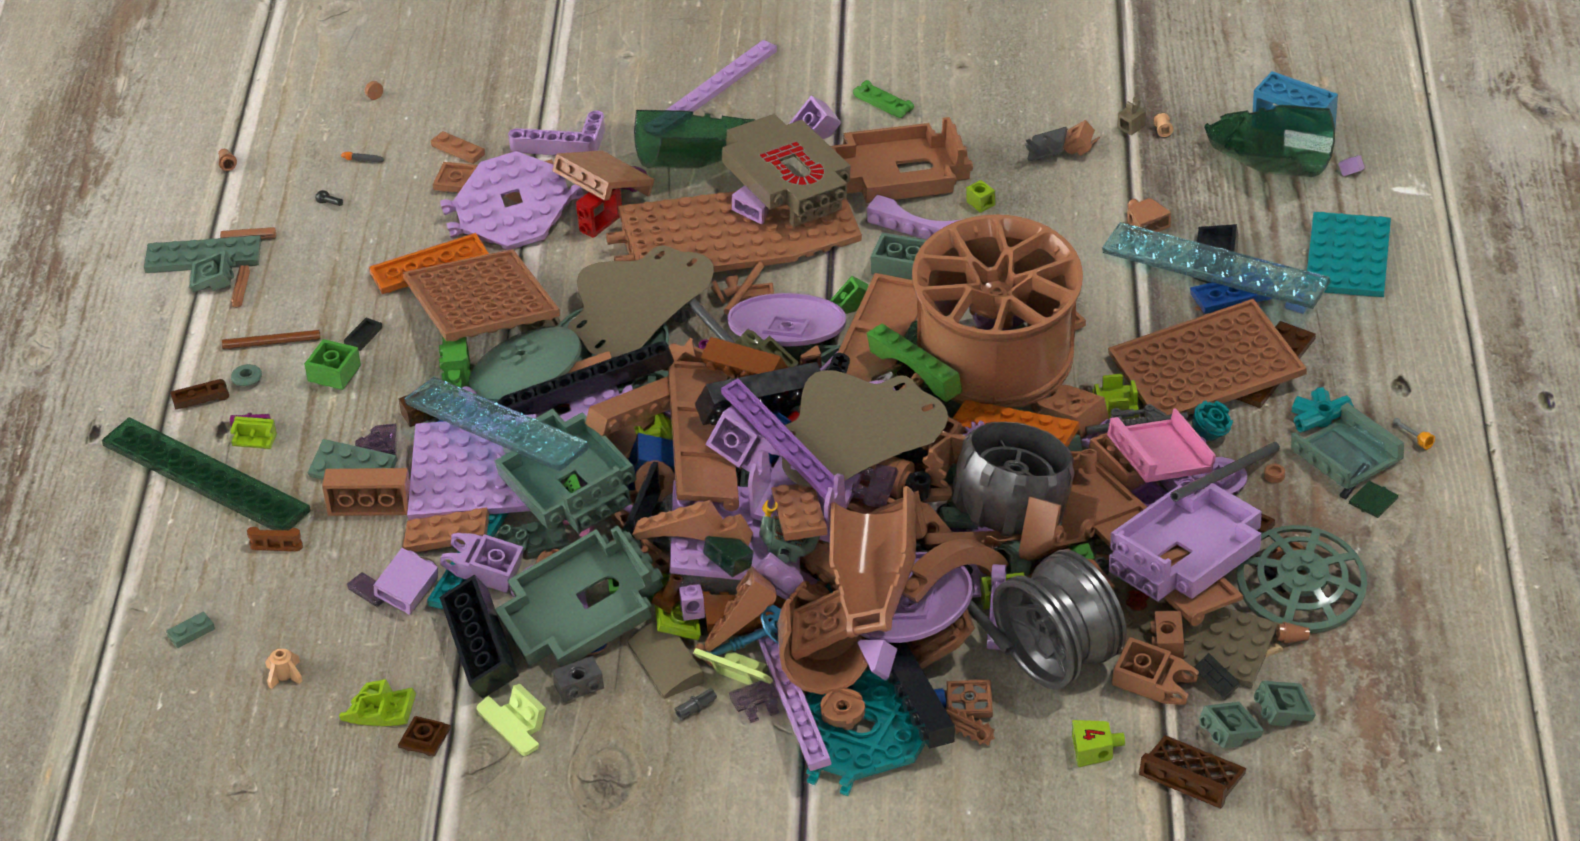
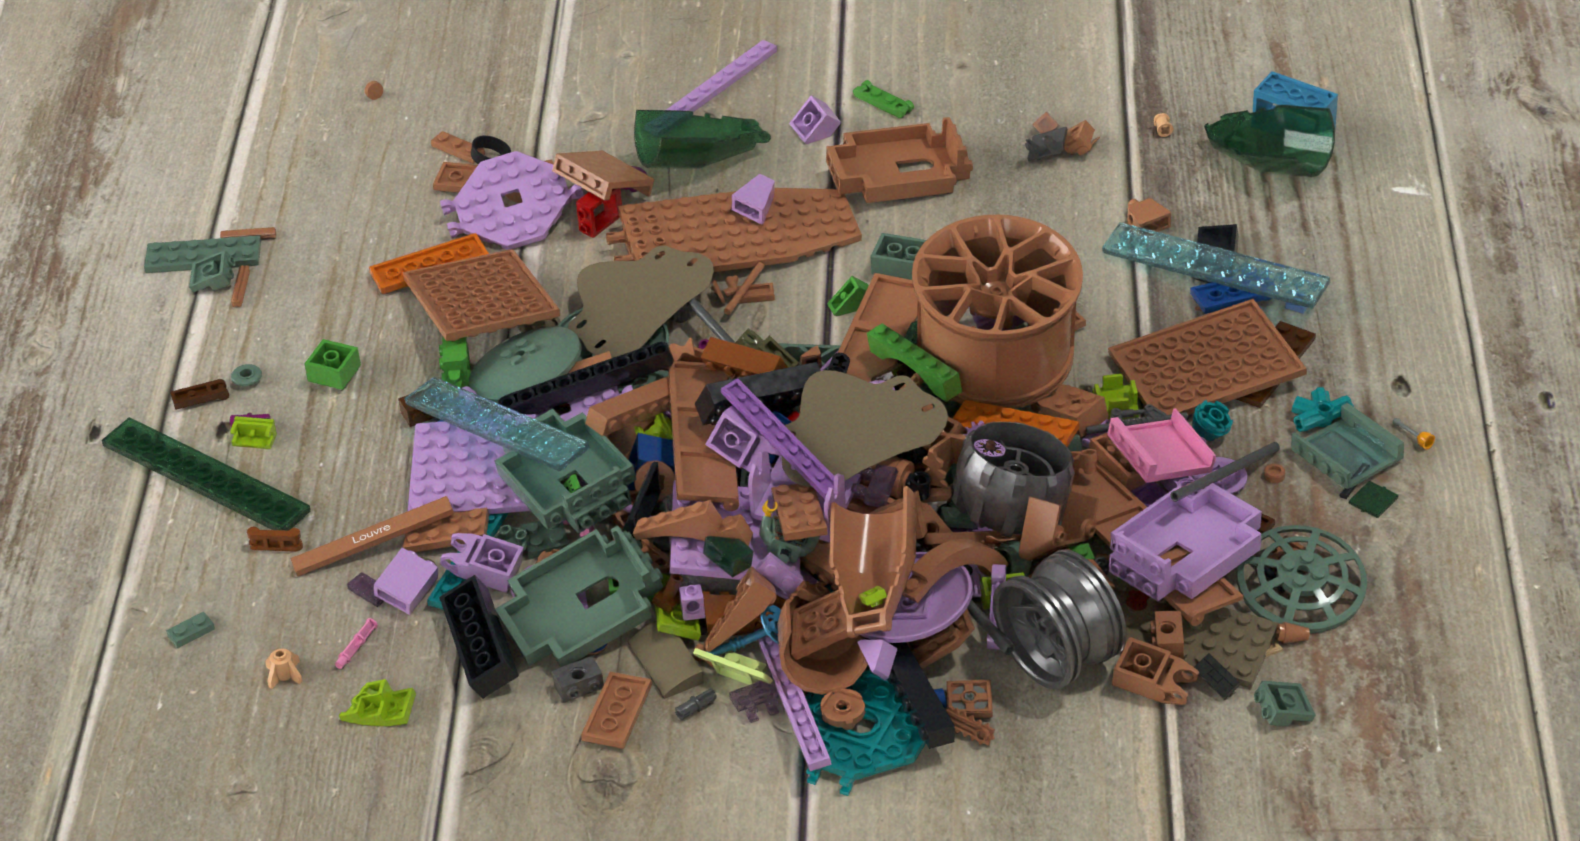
nougat cone [218,148,237,171] -> none
dark orange piece [222,330,321,349] -> none
sand green plate [307,439,398,480] -> none
pearl dark grey bar [315,190,343,206] -> none
nougat brick [322,468,410,516] -> none
dark grey piece [341,152,384,163] -> none
pearl dark grey tile [344,317,383,351] -> none
clear purple plate [355,423,397,455] -> none
reddish brown piece [398,716,451,756] -> none
yellowish green plate [477,684,546,756] -> none
lavender beam [508,110,605,155] -> none
dark tan panel [722,114,851,227] -> none
lavender dish [728,293,846,347] -> none
lavender arch [867,195,962,240] -> none
lime brick [966,180,995,213] -> none
lime torso [1072,720,1125,767] -> none
dark tan brick [1117,97,1146,136] -> none
reddish brown fence [1139,735,1246,809] -> none
sand green plate [1199,702,1264,748] -> none
teal plate [1305,212,1391,297] -> none
lavender slope [1338,155,1365,176] -> none
none -> nougat tile [291,496,454,577]
none -> bright pink piece [335,618,378,669]
none -> black tyre [471,135,511,164]
none -> nougat plate [581,672,652,749]
none -> lime plate [858,586,887,607]
none -> piece [974,439,1006,457]
none -> nougat panel [1033,112,1060,133]

